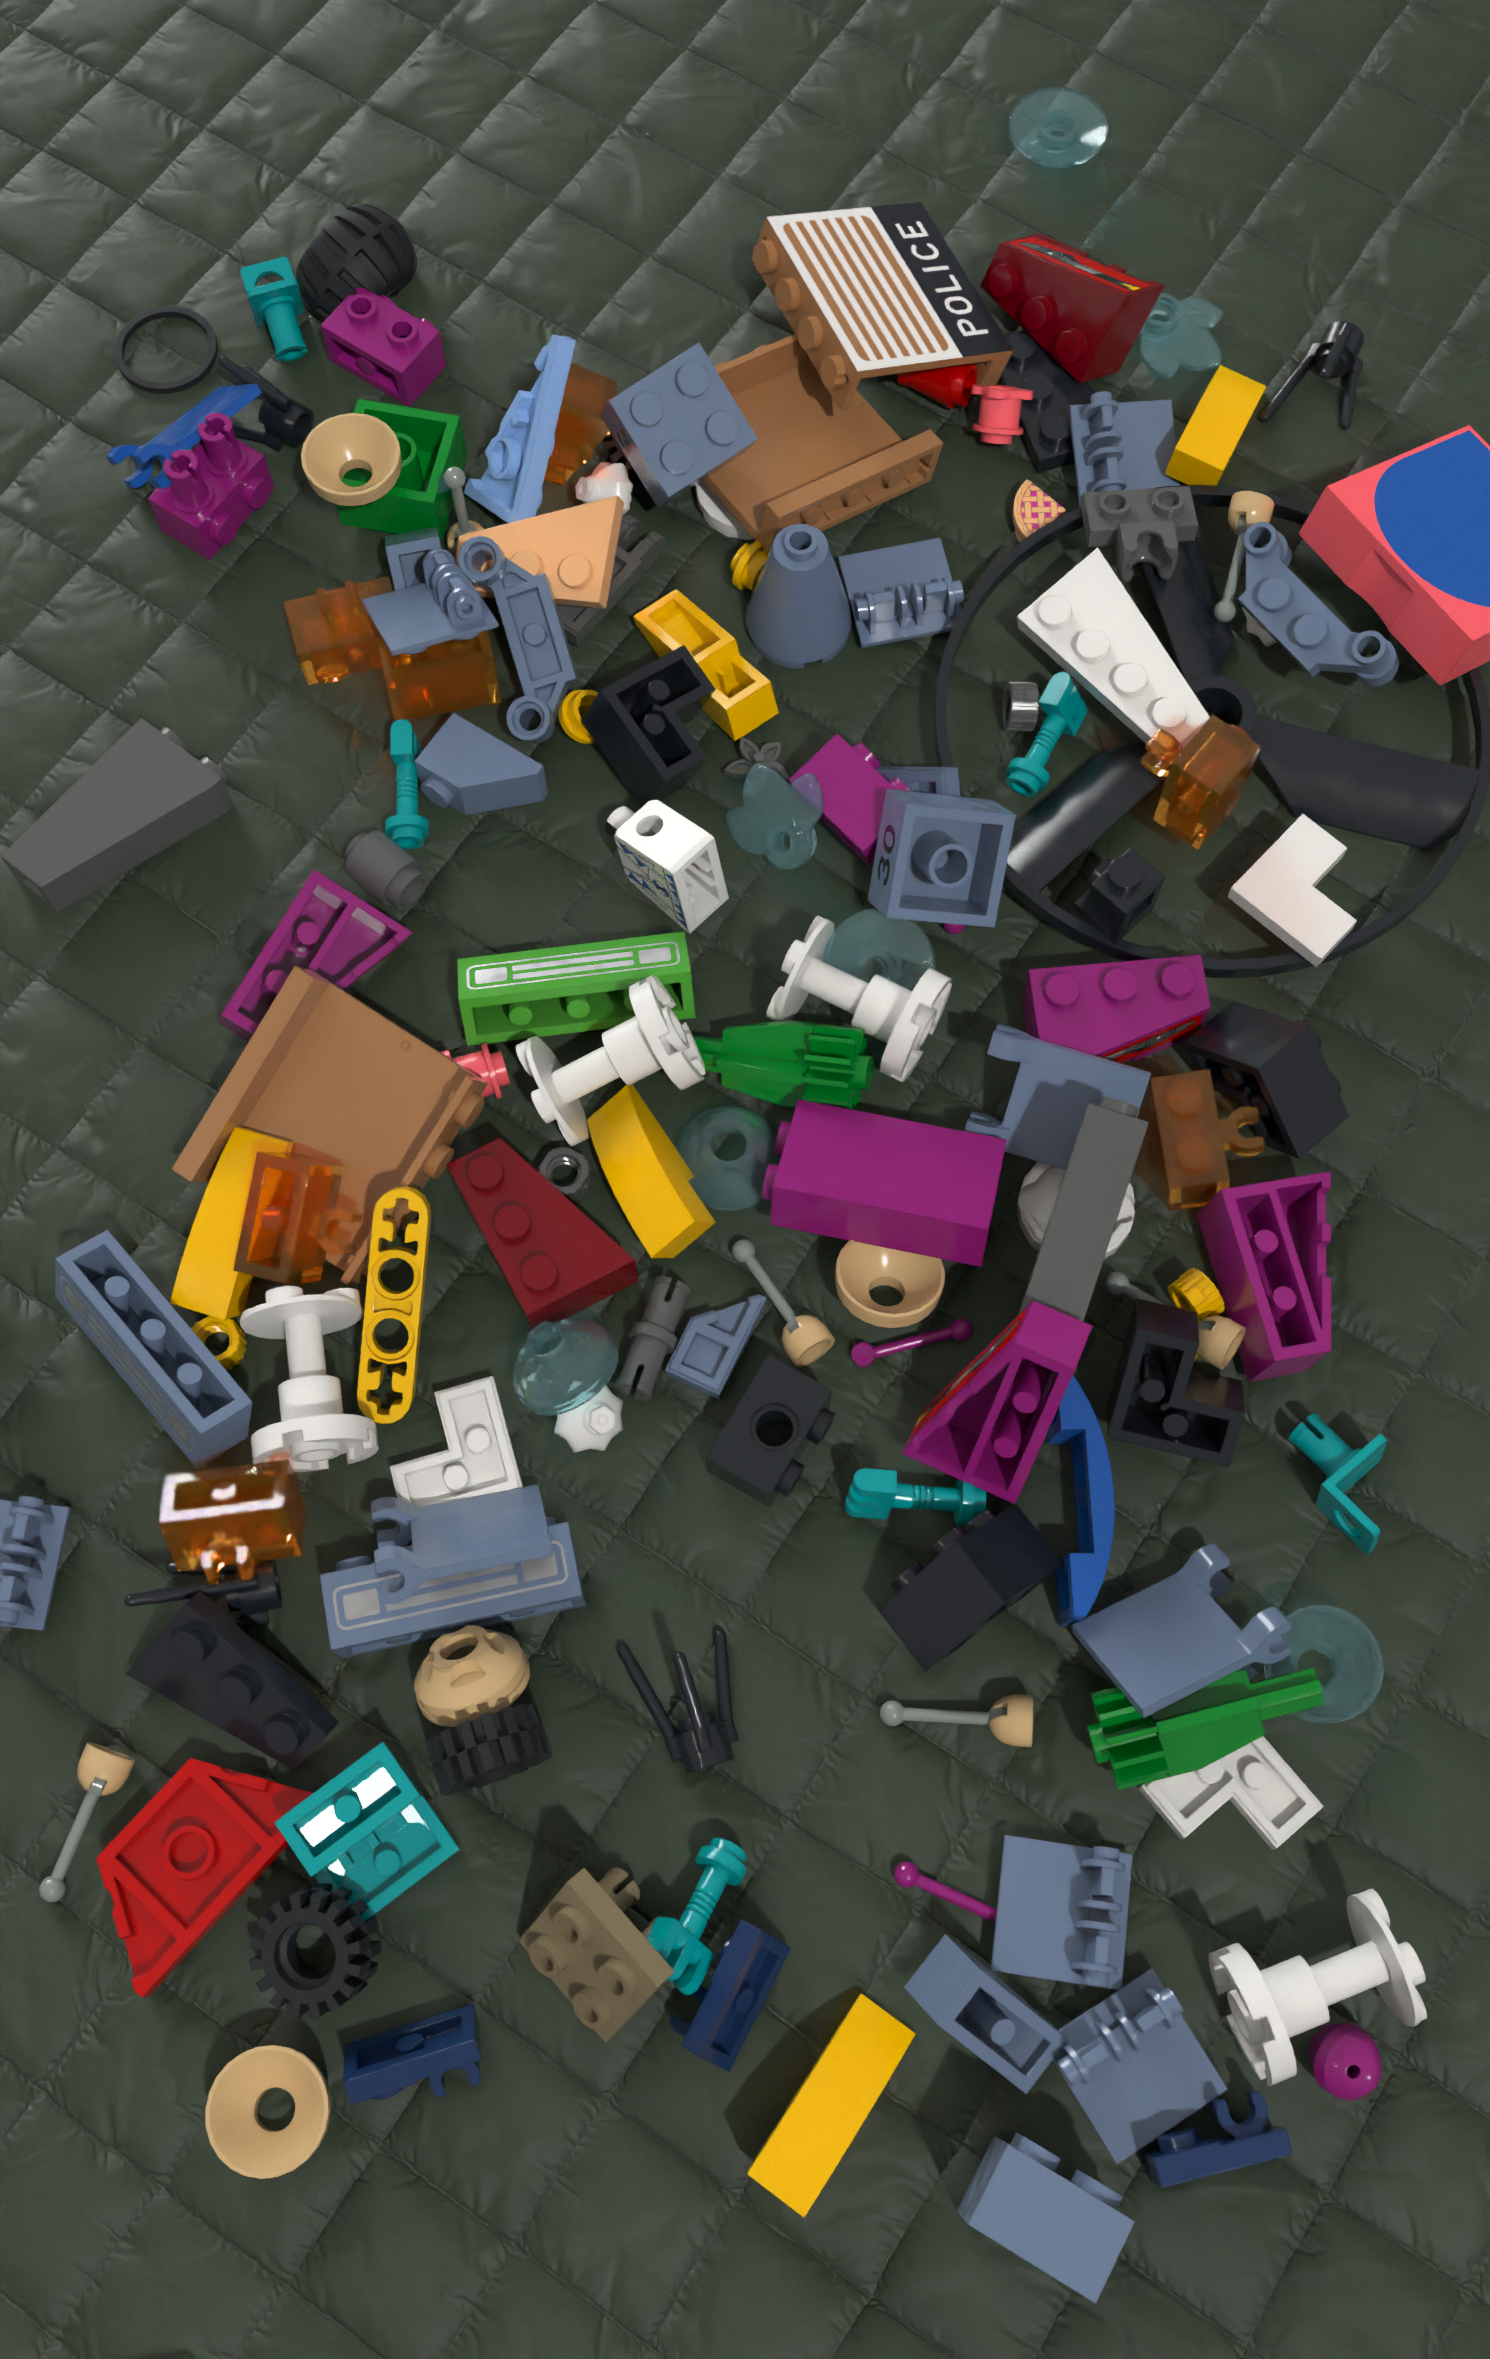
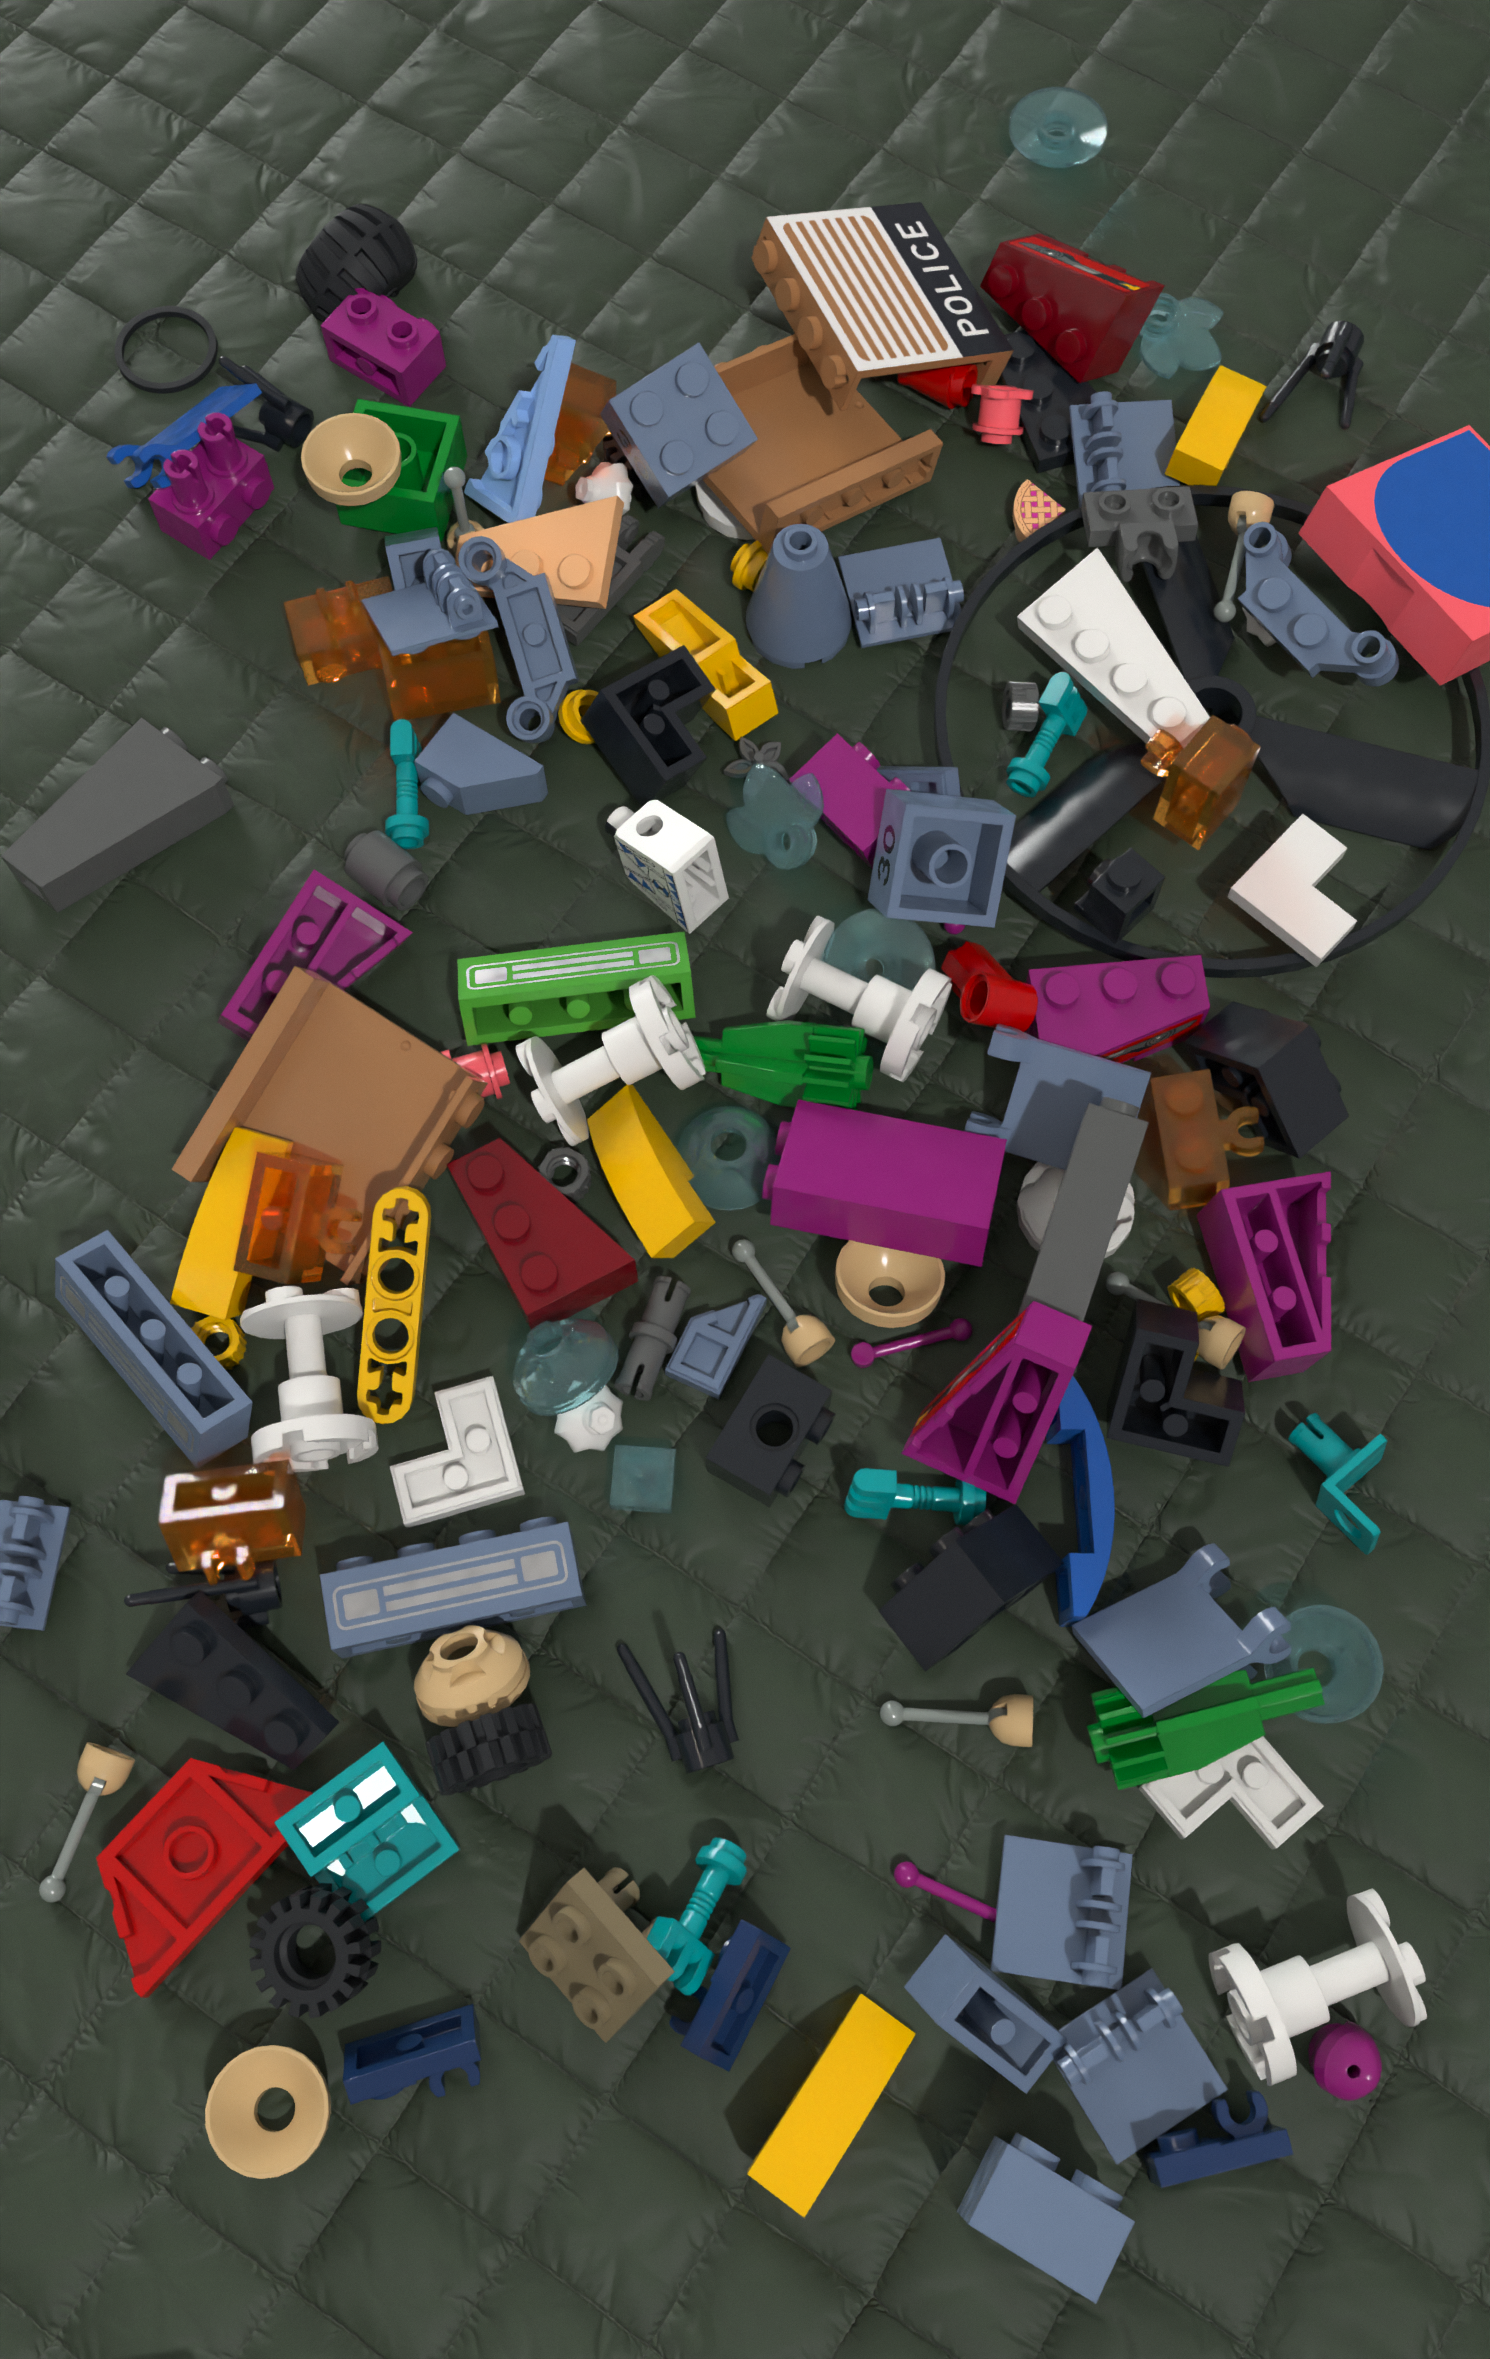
teal bracket [240,257,308,362] -> none
sand blue flag [371,1484,553,1604] -> none
none -> clear light blue tile [610,1445,677,1514]
none -> red piece [941,941,1038,1032]

